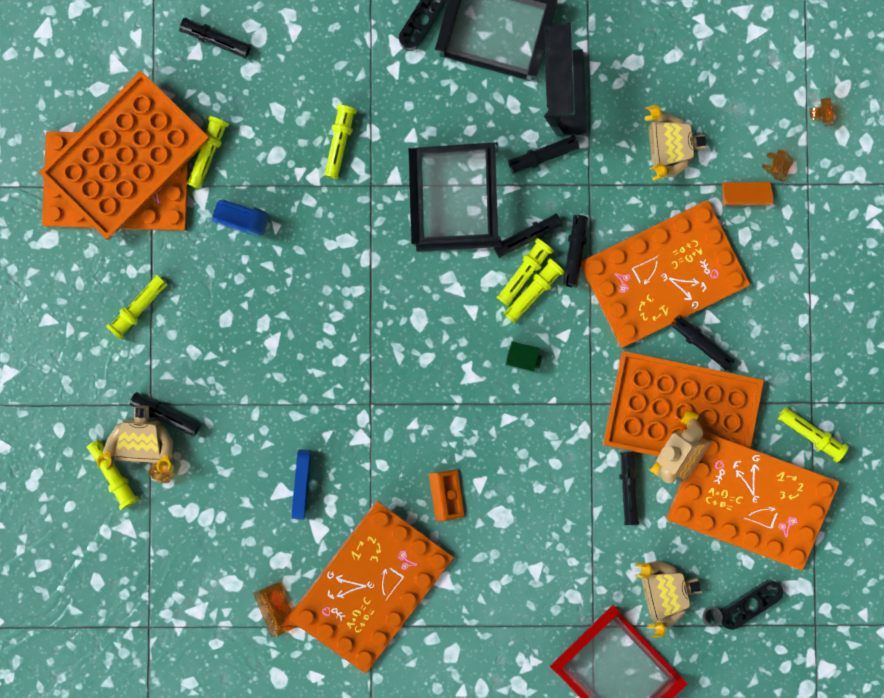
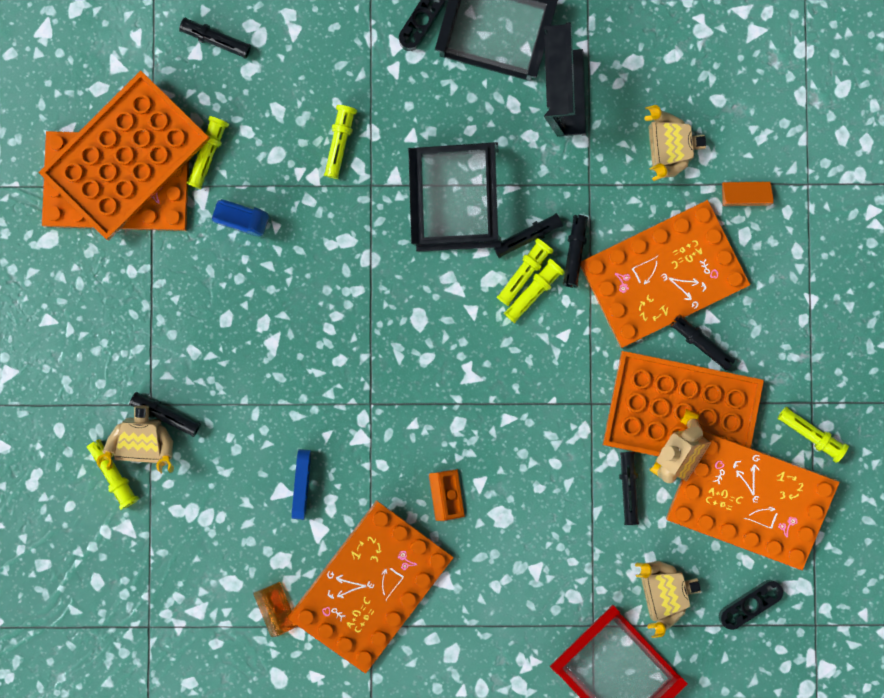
neon yellow pin [106,275,168,340] -> none
clear orange tile [148,463,174,484] -> none
dark green brick [505,341,543,372] -> none
black pin [508,135,580,174] -> none
dark grey hinge [702,607,723,627] -> none
clear orange tile [762,149,793,182] -> none
clear orange tile [810,97,835,127] -> none

